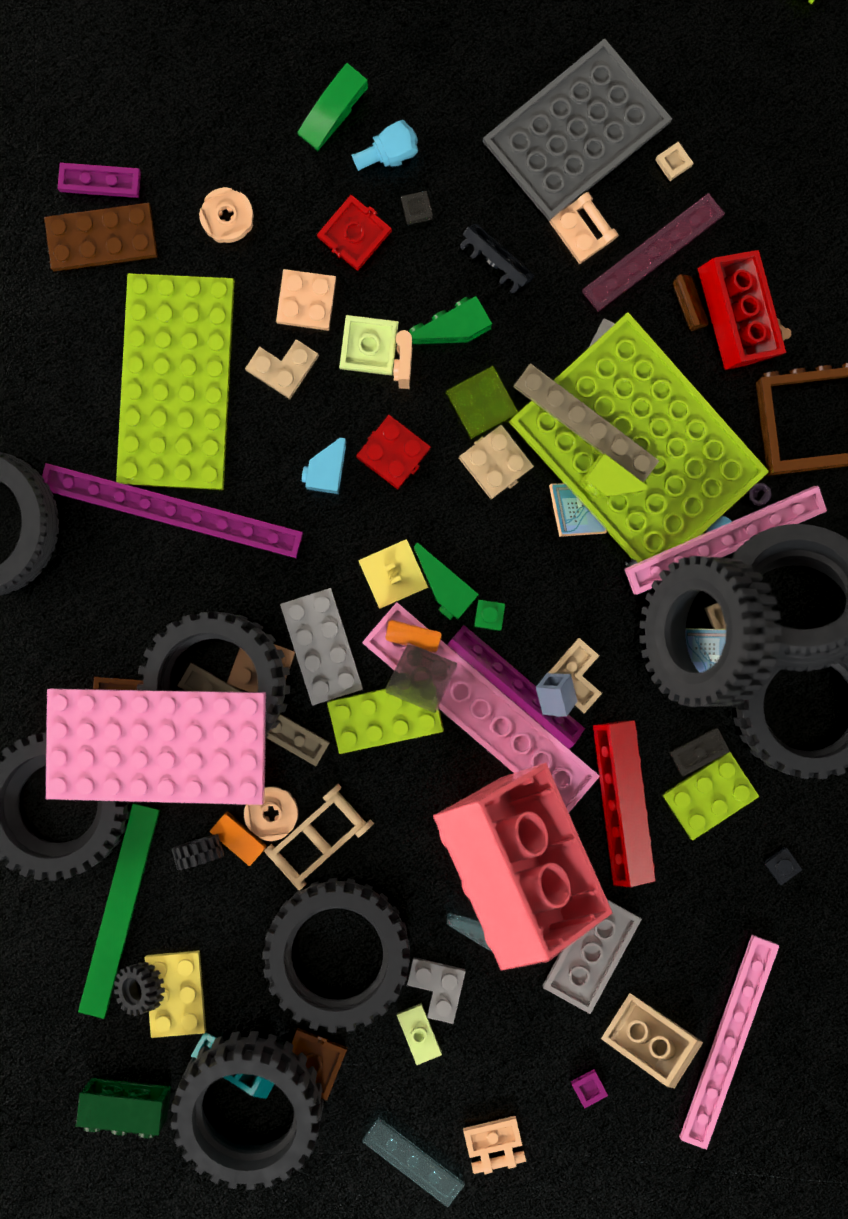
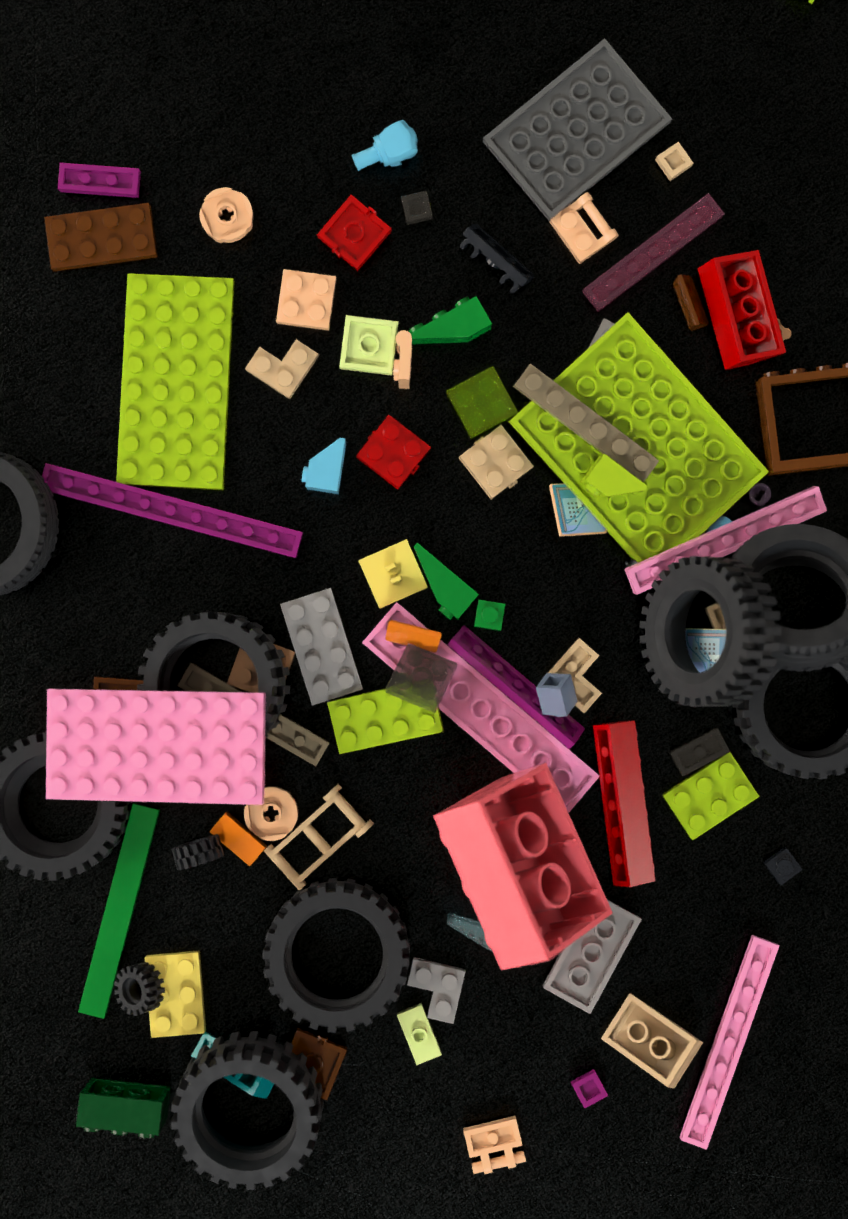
green slope [298,63,368,151] -> none
clear light blue tile [362,1118,464,1207] -> none

